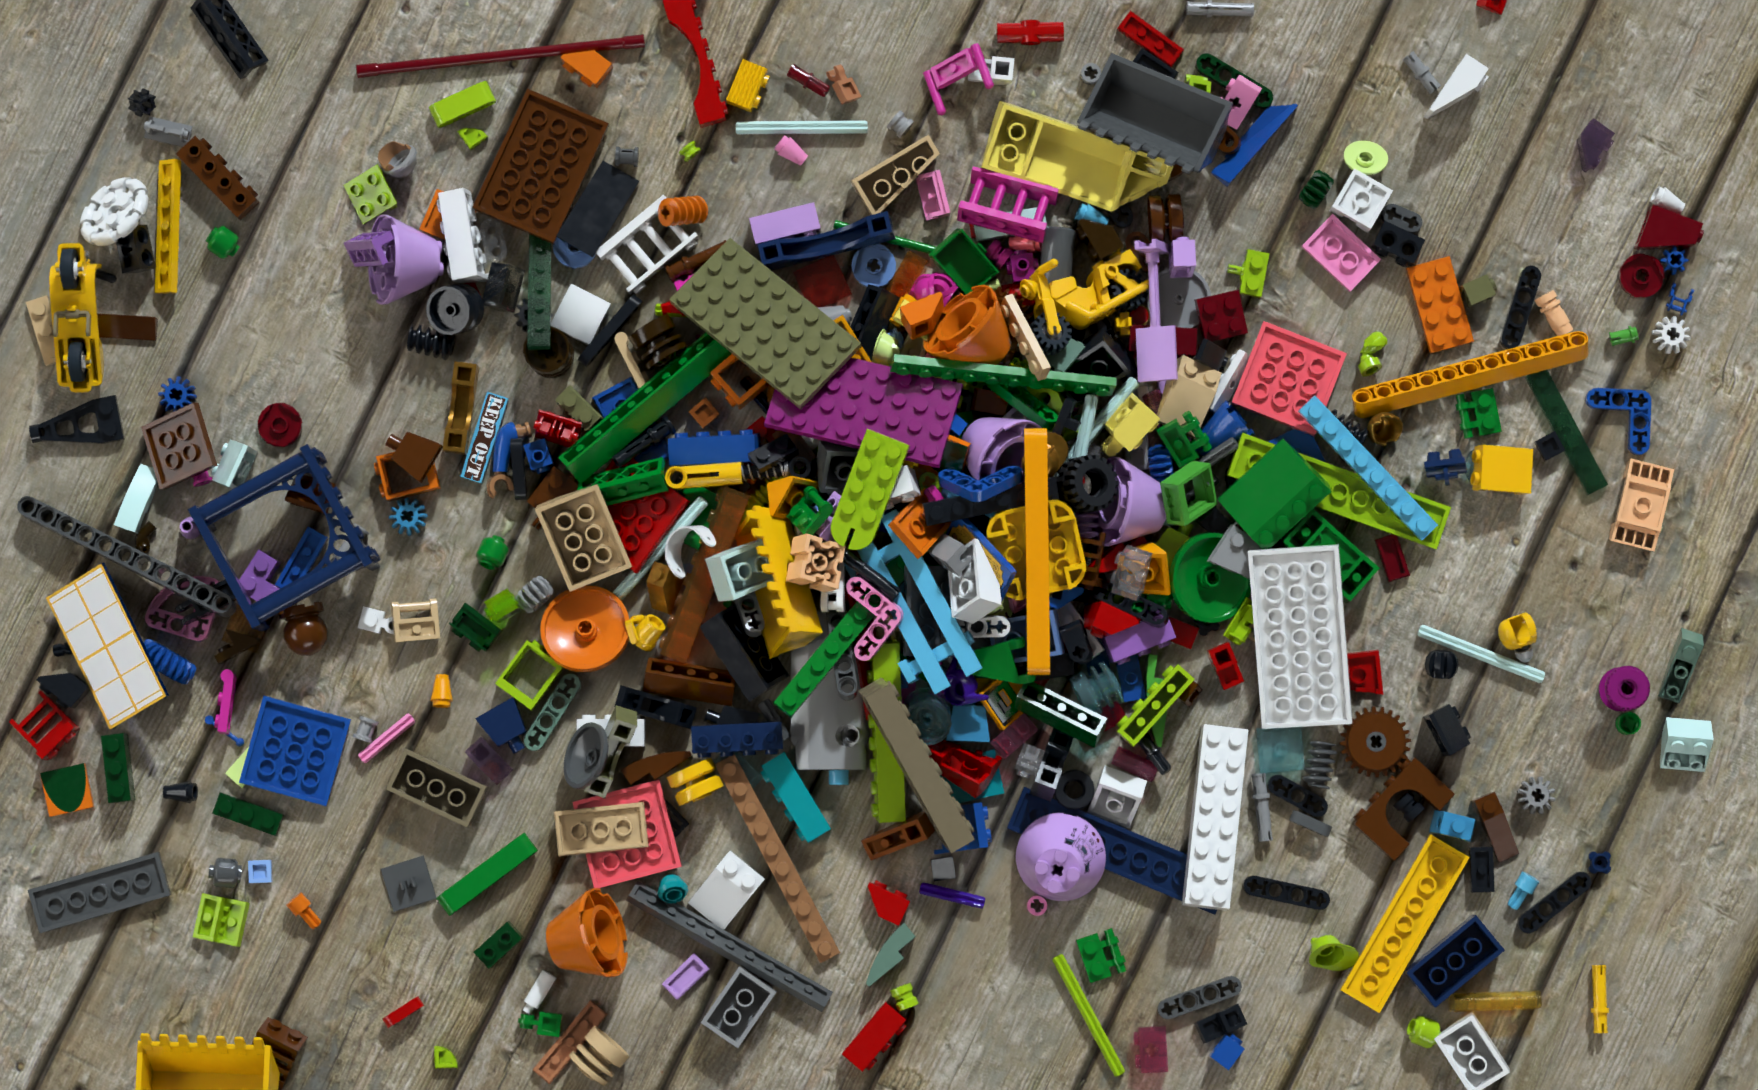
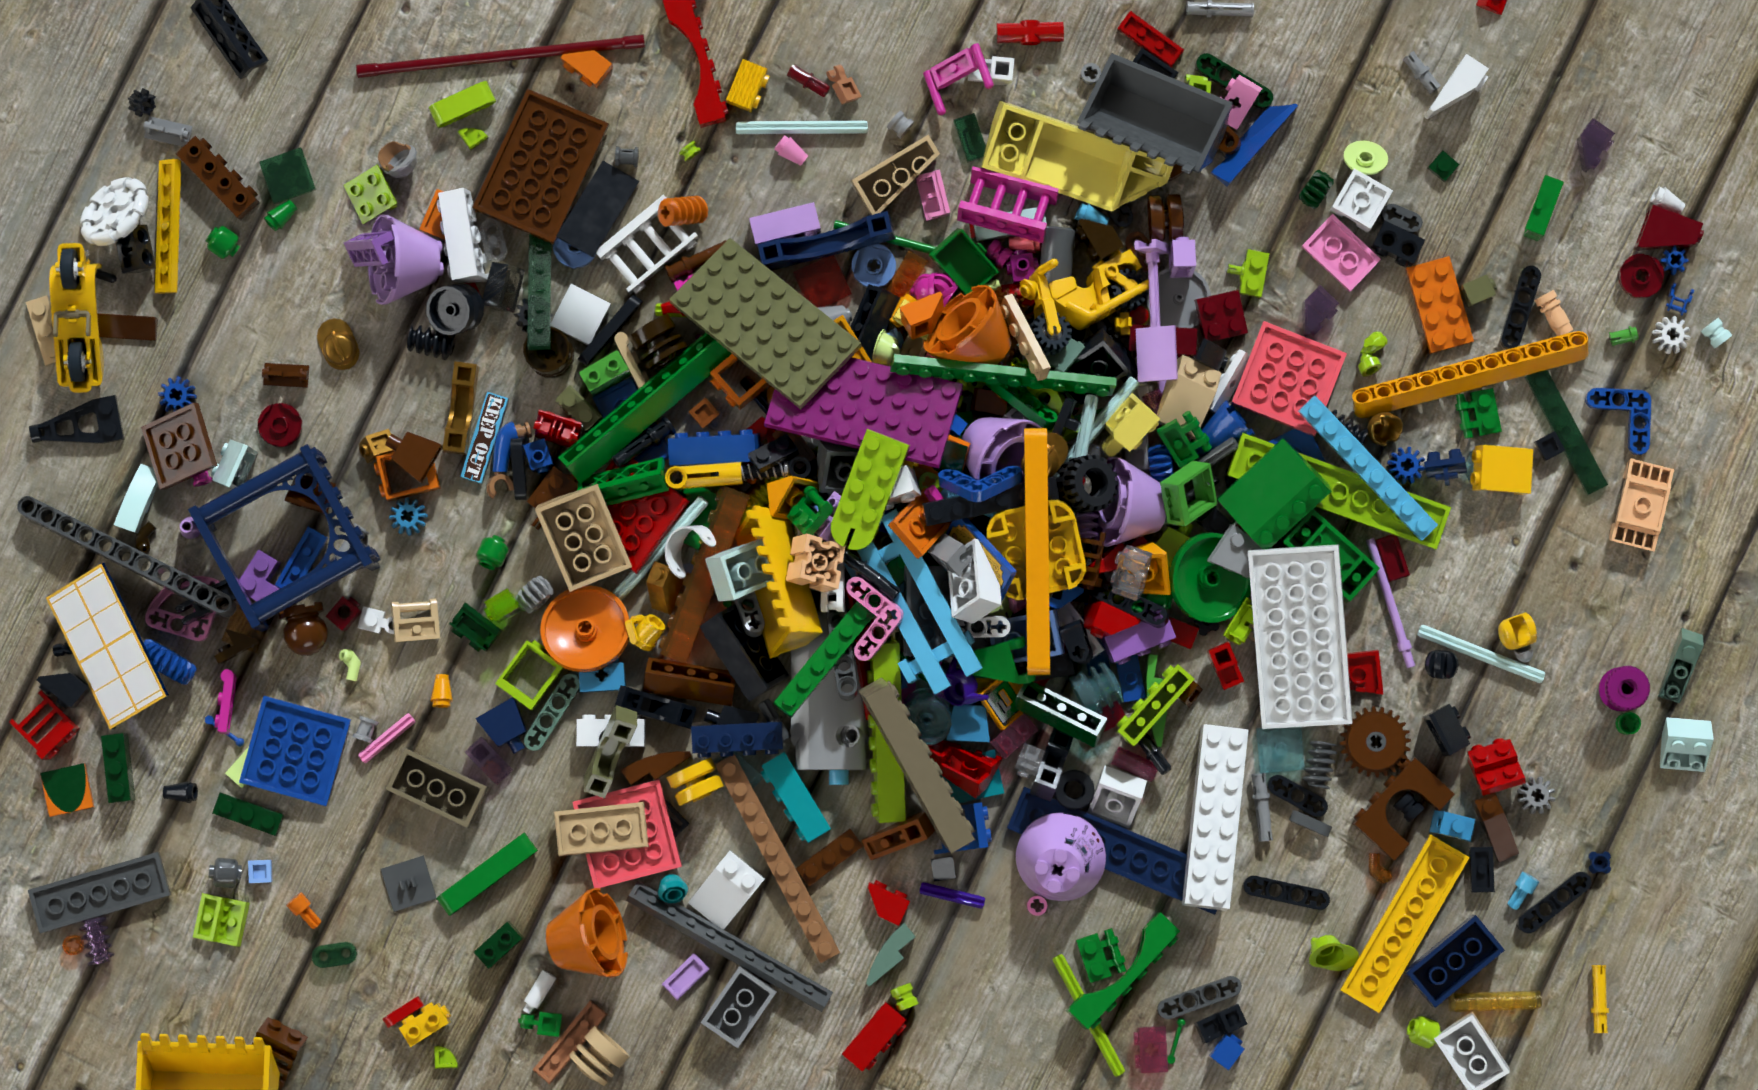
dark grey dish [563,722,609,789] -> none
none -> clear orange bush [62,935,84,955]
none -> clear purple piece [79,917,115,966]
none -> clear green tile [259,147,316,205]
none -> reddish brown hinge [262,363,309,388]
none -> green cone [264,200,298,231]
none -> clear green plate [312,942,358,968]
none -> pearl gold piece [317,318,360,370]
none -> dark red brick [325,596,362,632]
none -> yellowish green arm [339,649,361,681]
none -> pearl gold bracket [359,429,395,463]
none -> yellow brick [399,1002,451,1047]
none -> bright green panel [579,350,632,397]
none -> dark azure brick [579,658,626,693]
none -> reddish brown plate [796,829,863,886]
none -> clear green tile [953,113,986,163]
none -> green arch [1066,912,1180,1030]
none -> green hinge [1166,1018,1186,1064]
none -> clear purple slope [1302,285,1339,337]
none -> lavender bar [1366,538,1415,668]
none -> clear orange arm [1369,853,1392,884]
none -> blue gear [1387,447,1425,485]
none -> dark green plate [1427,150,1460,182]
none -> red plate [1467,738,1526,796]
none -> green container [1523,175,1564,241]
none -> light aqua wheel [1701,317,1732,349]

